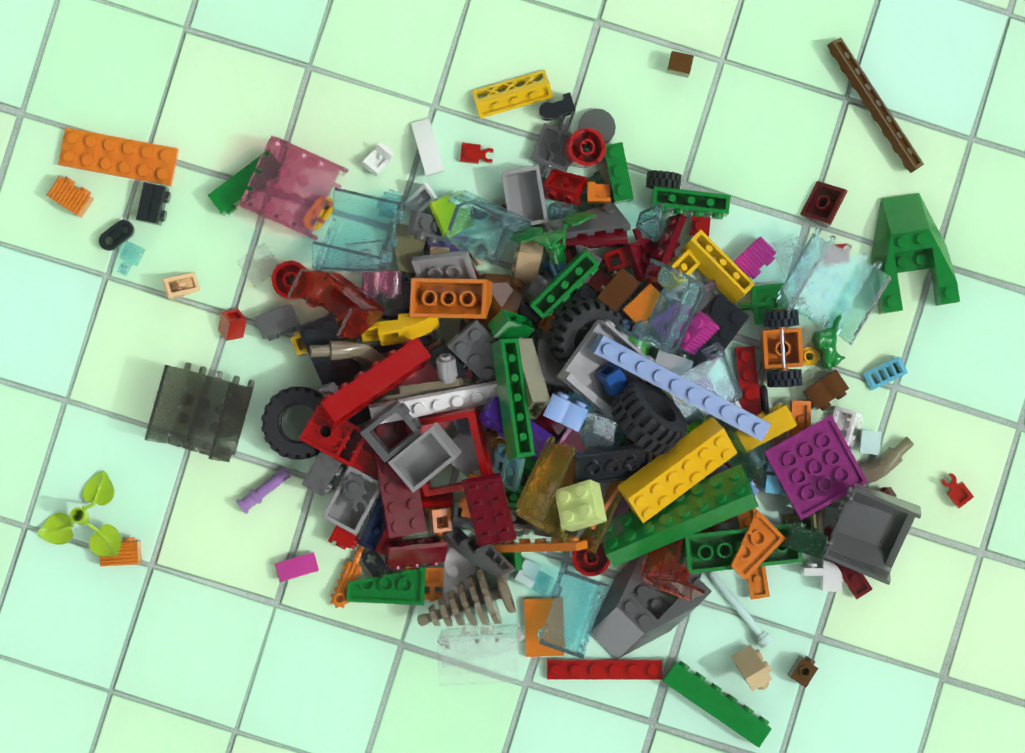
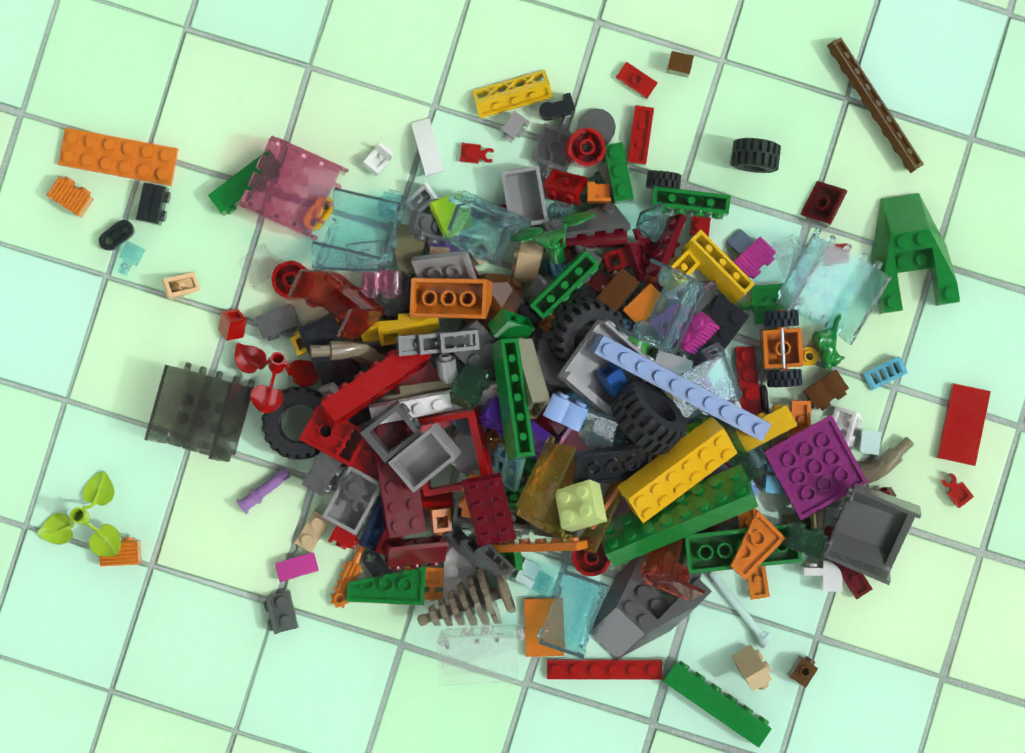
none -> red plant [234,343,319,413]
none -> dark grey bracket [264,590,299,635]
none -> tan plate [295,510,330,553]
none -> slope [396,330,480,356]
none -> clear green brick [449,362,491,411]
none -> light grey brick [501,111,530,143]
none -> red plate [616,61,658,99]
none -> red plate [627,105,654,165]
none -> sand blue slope [726,229,754,255]
none -> black tyre [730,138,781,173]
none -> red tile [937,383,991,466]

